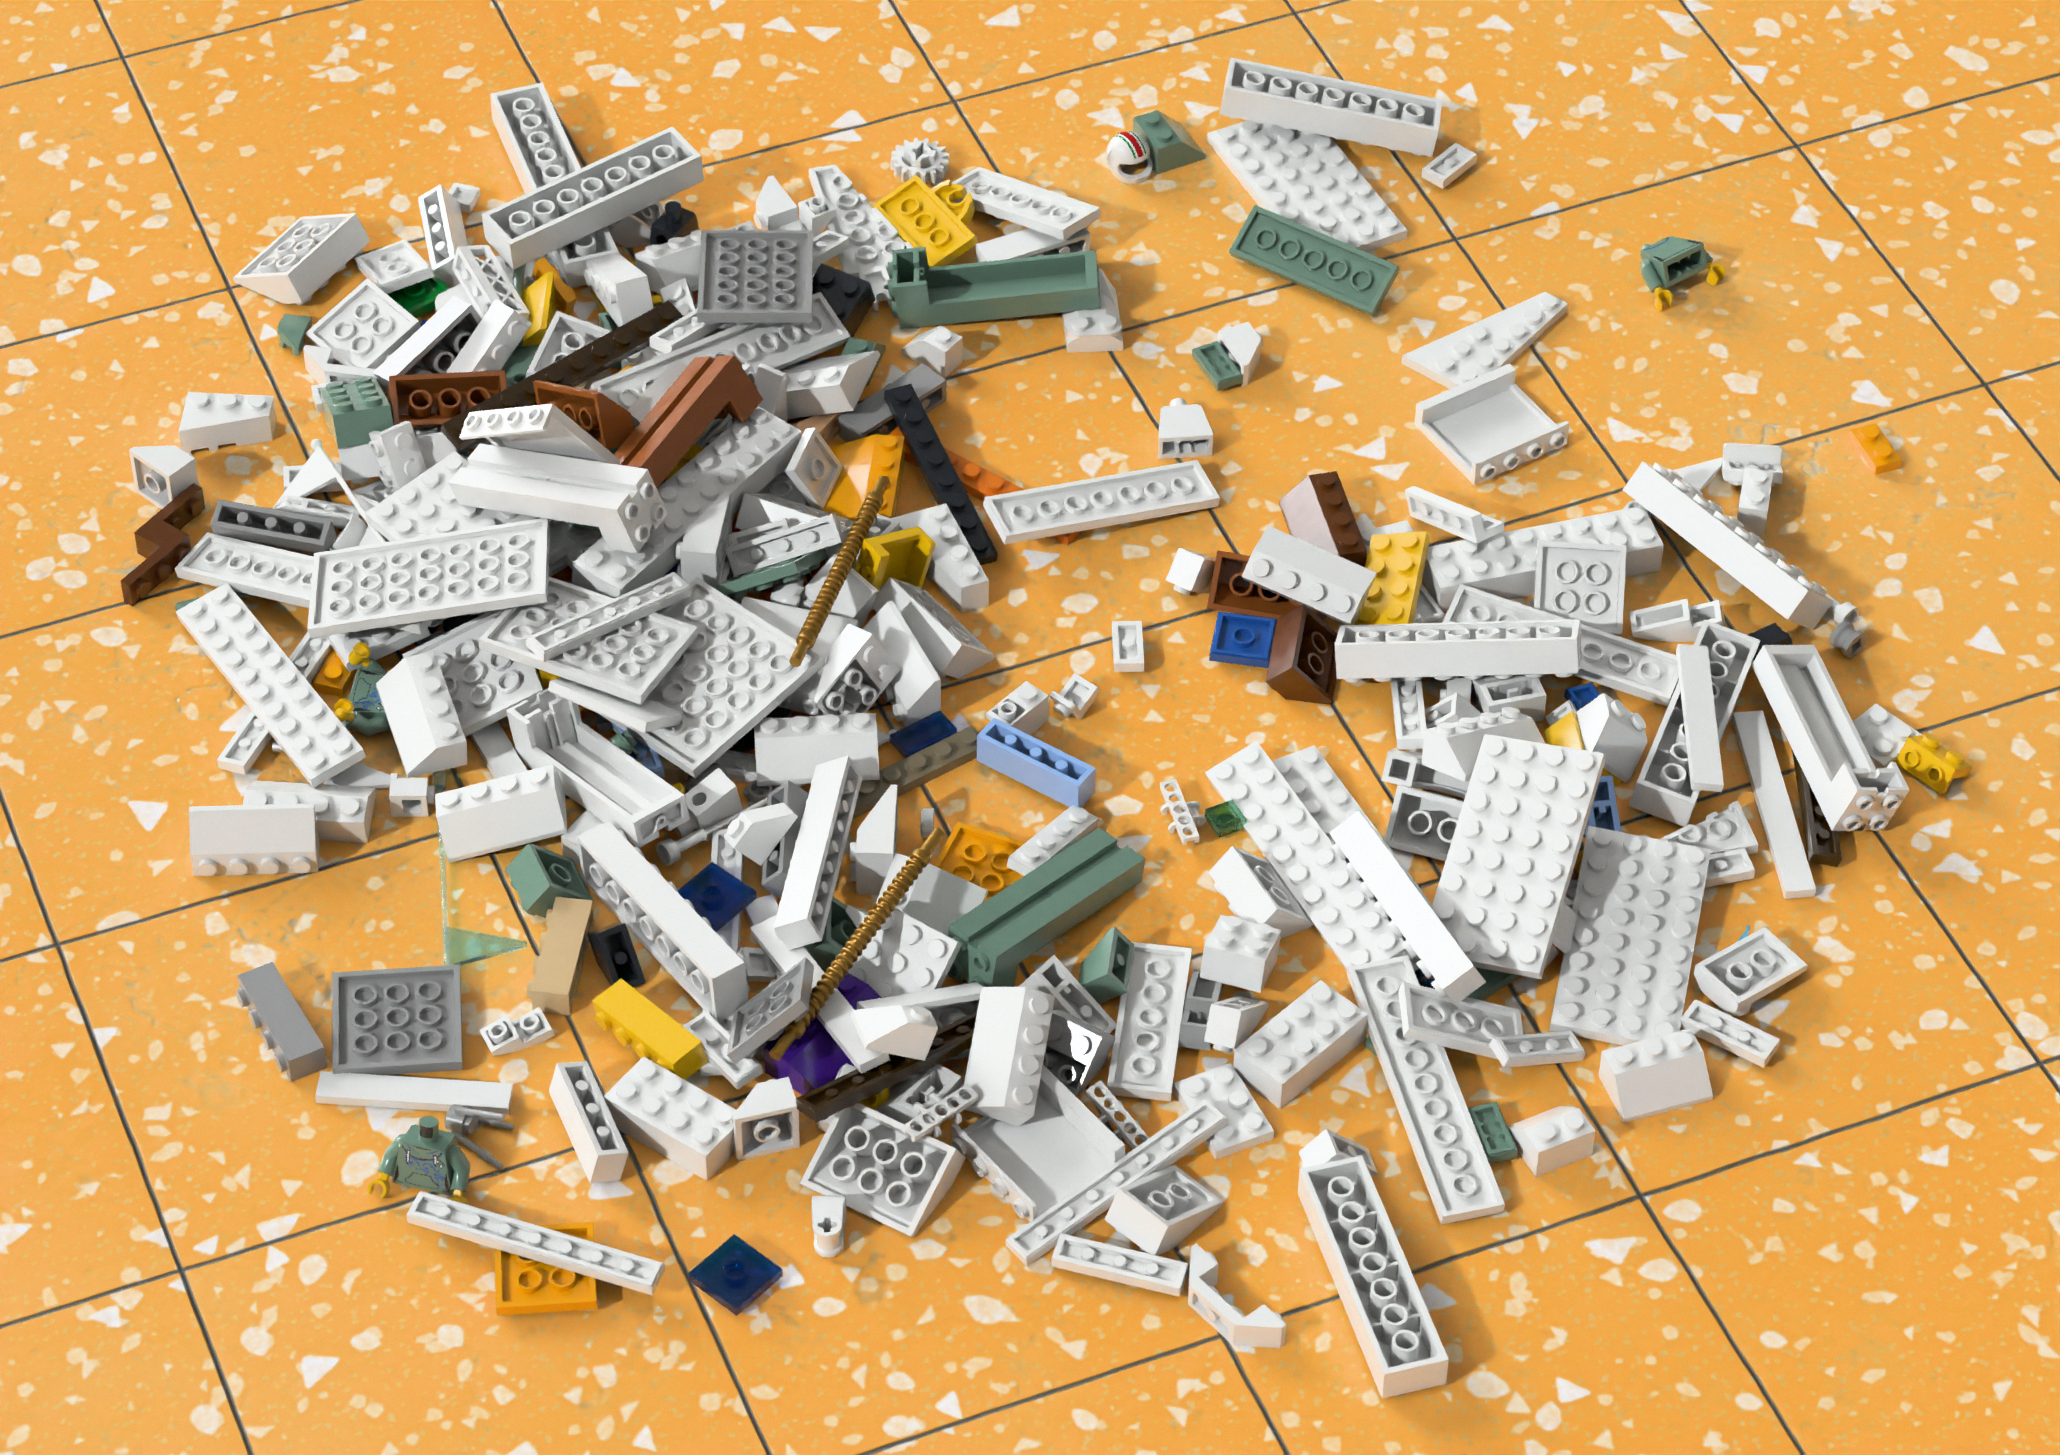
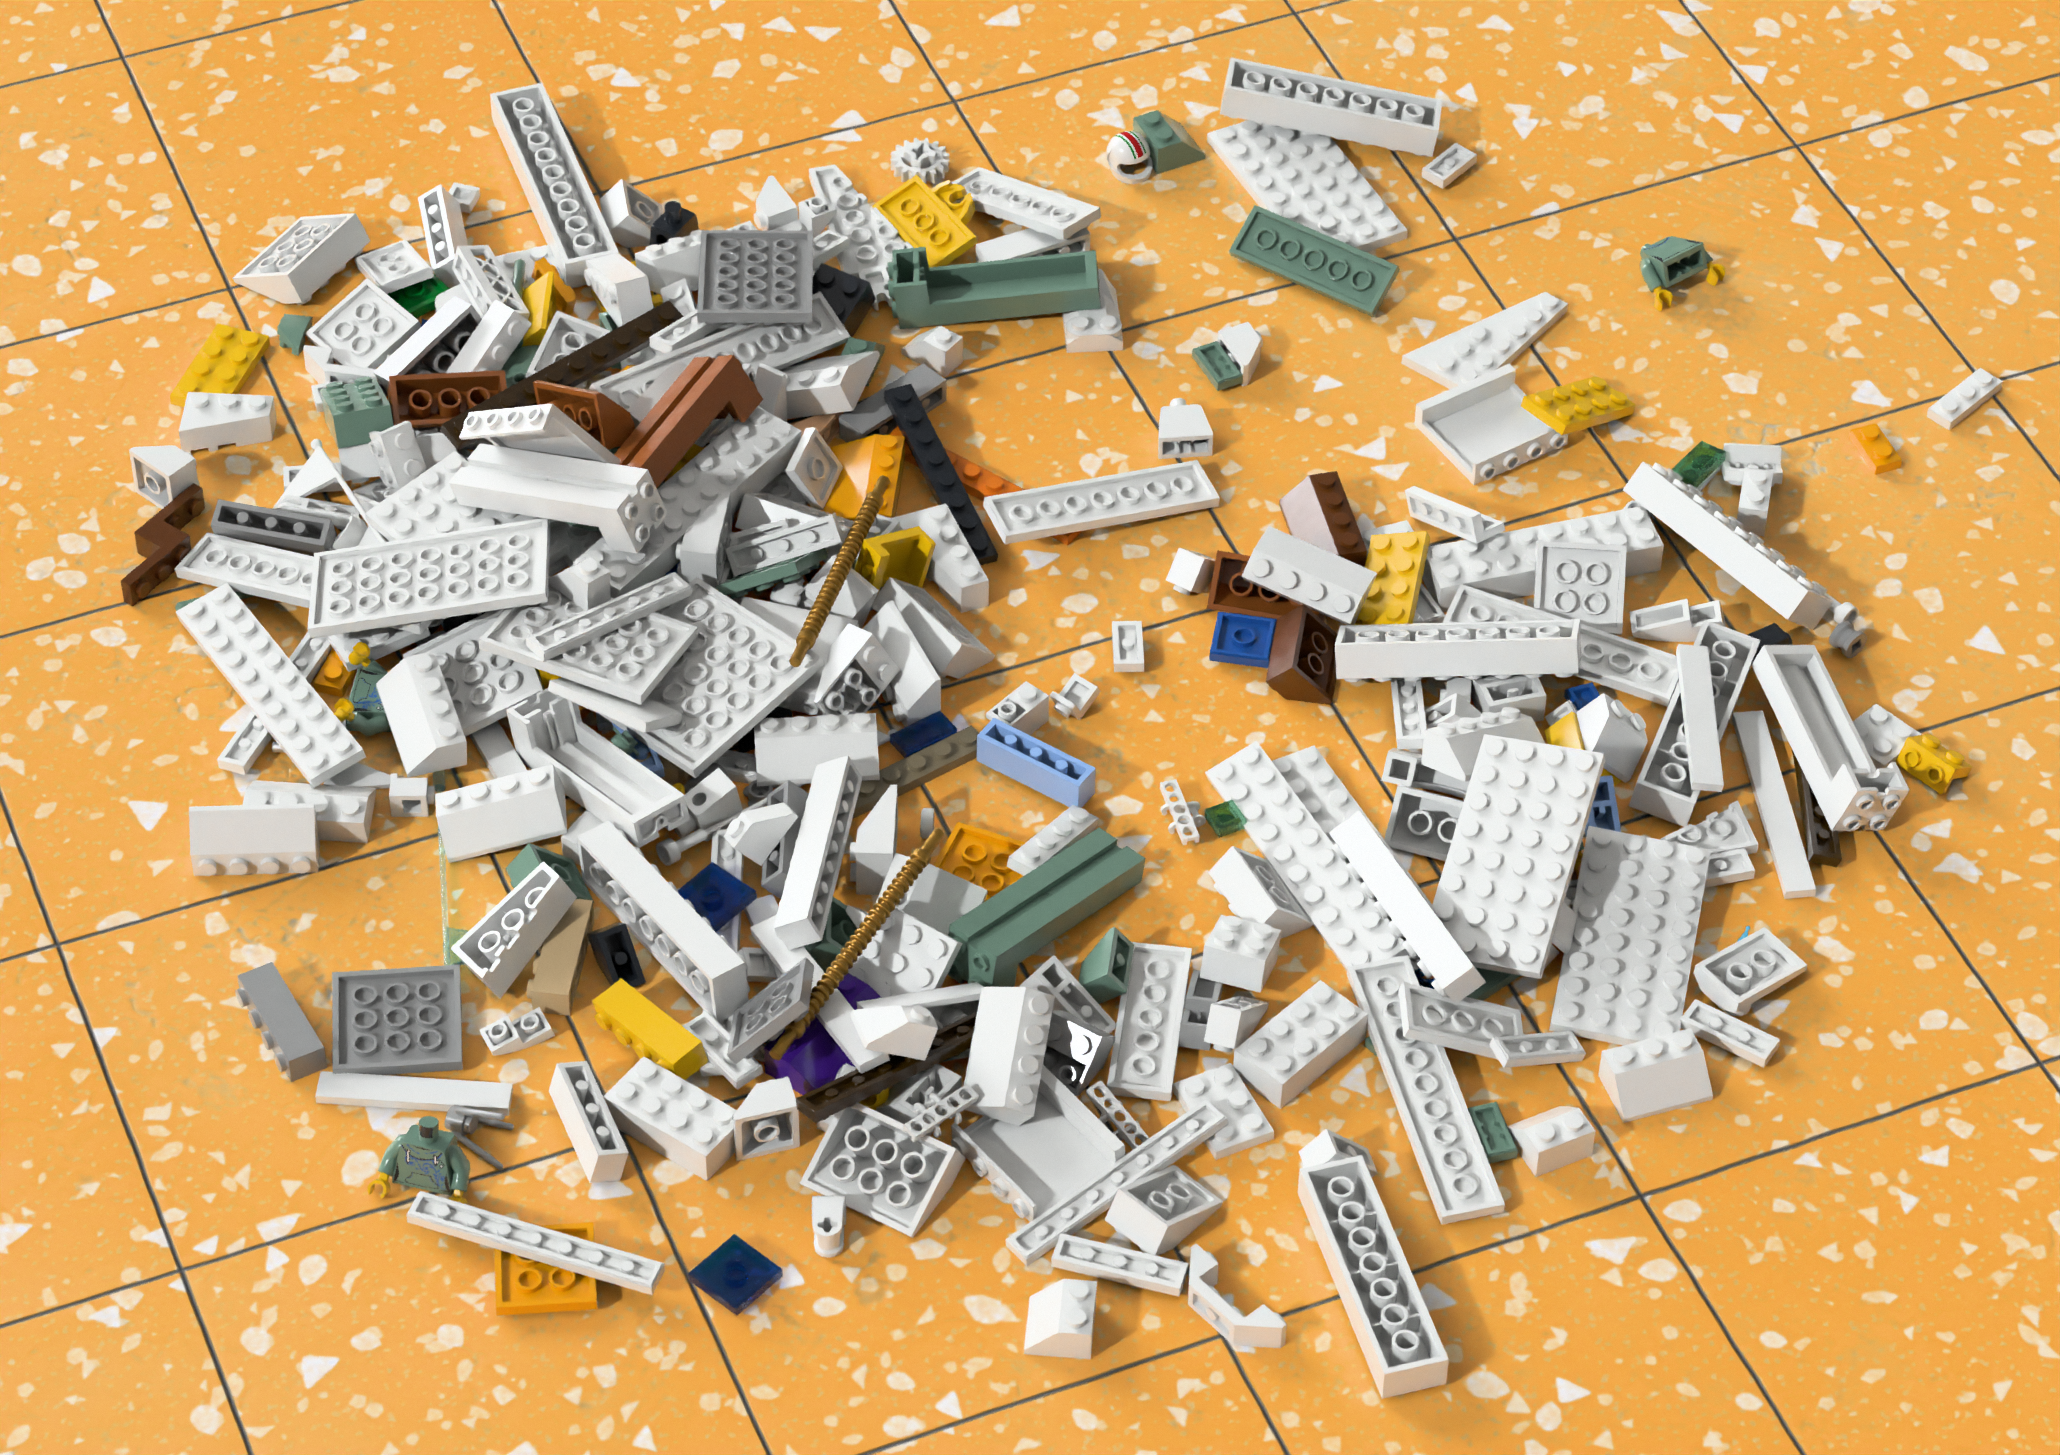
white brick [481,126,704,270] -> none
none -> yellow plate [170,323,270,407]
none -> white wedge [451,861,577,999]
none -> white slope [548,557,610,611]
none -> white slope [1024,1279,1097,1359]
none -> yellow plate [1521,376,1636,435]
none -> clear green plate [1672,441,1726,488]
none -> white plate [1927,368,2003,430]

